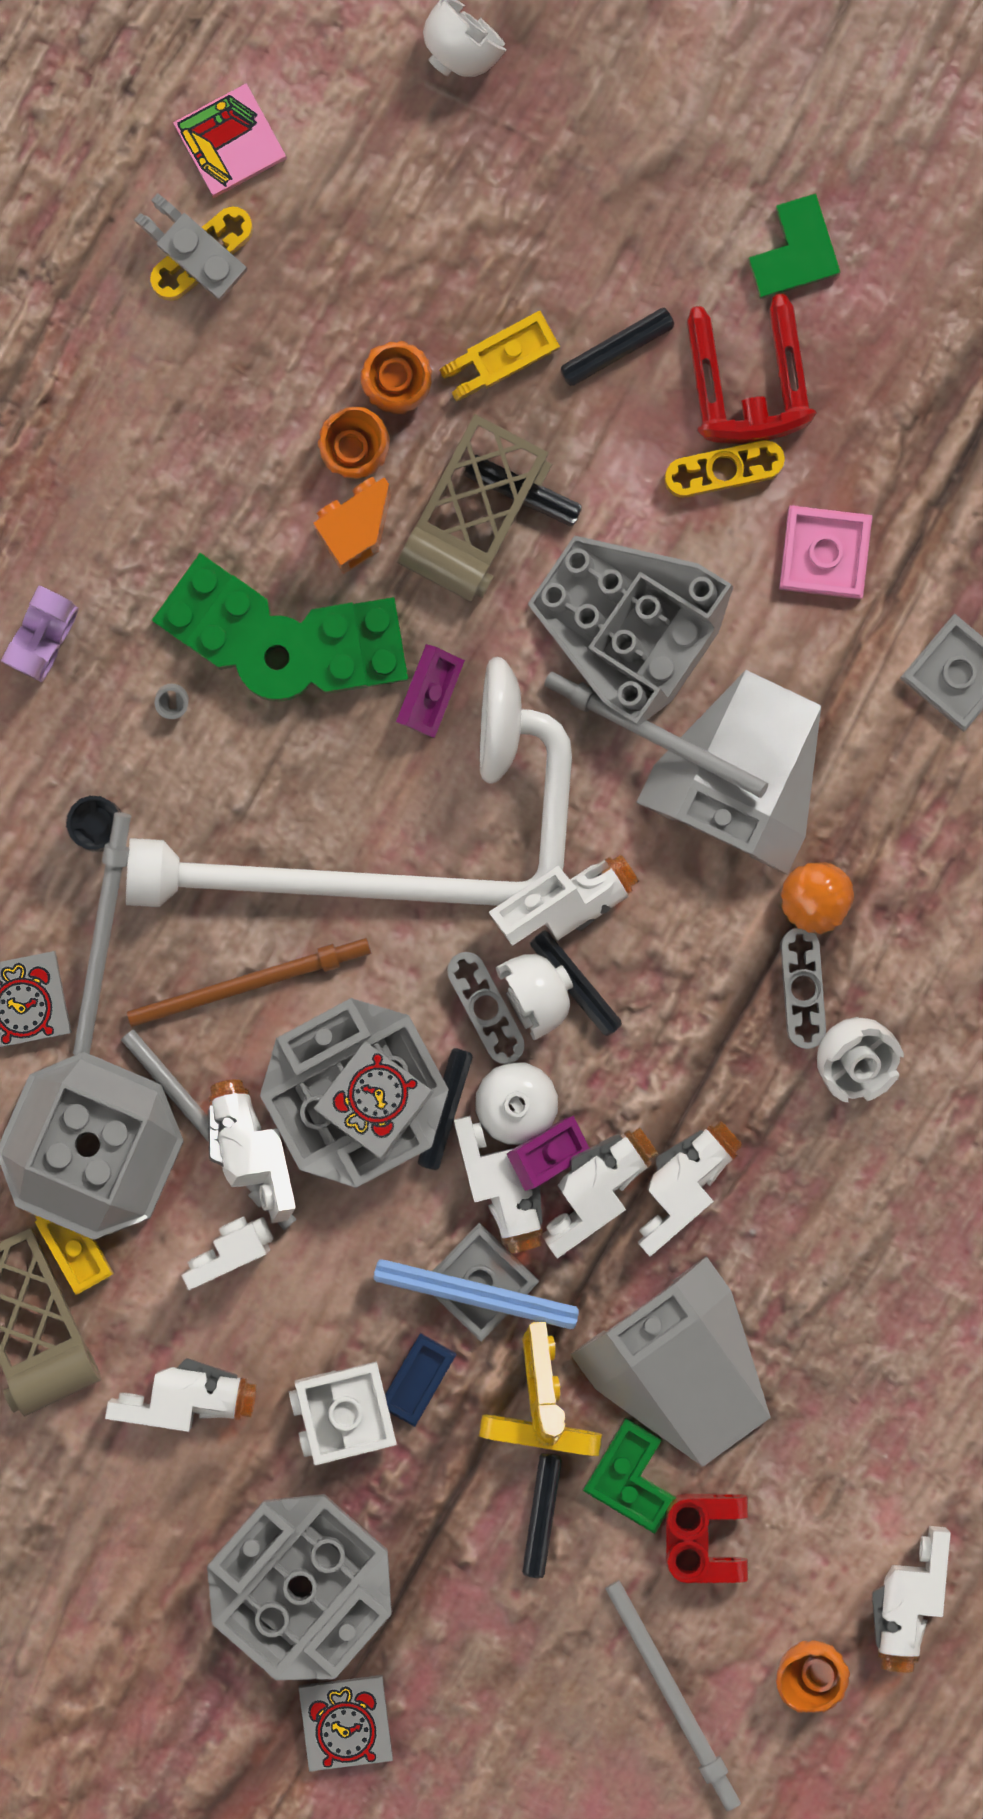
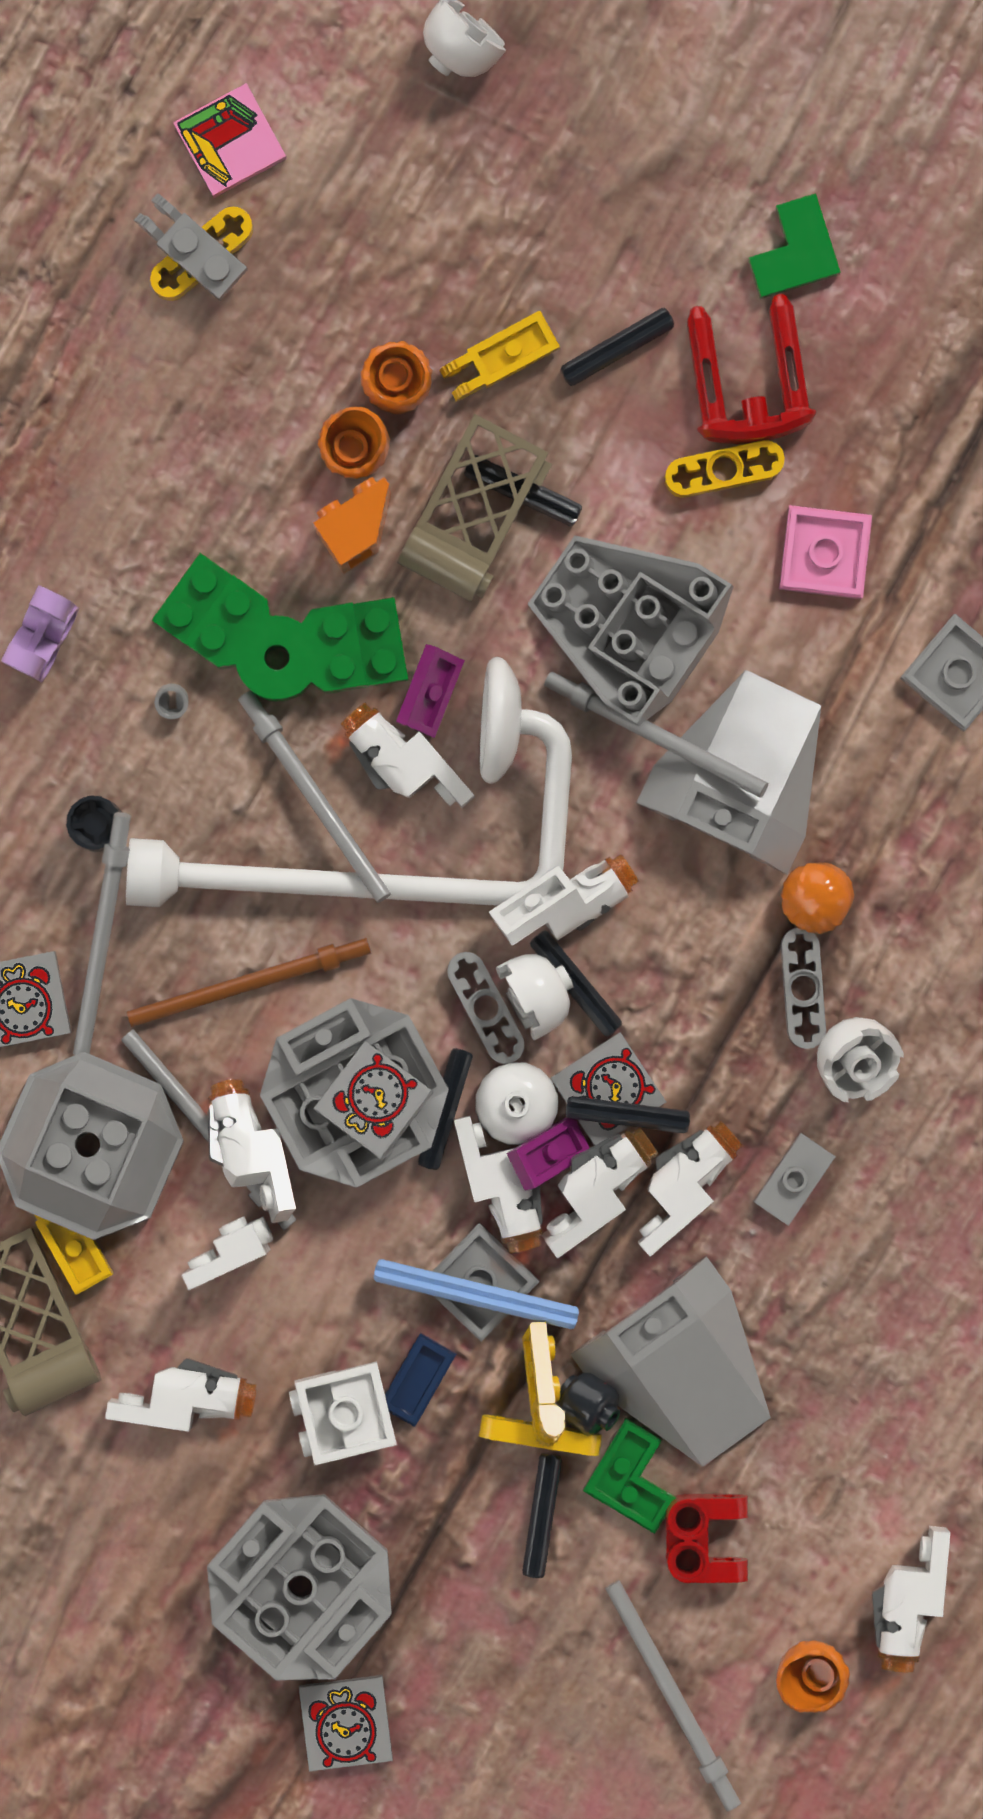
none -> light grey bar [238,691,391,903]
none -> white plate [341,702,474,808]
none -> light grey tile [551,1032,666,1145]
none -> black head [556,1373,620,1436]
none -> black axle [566,1096,690,1133]
none -> light grey plate [753,1133,836,1226]

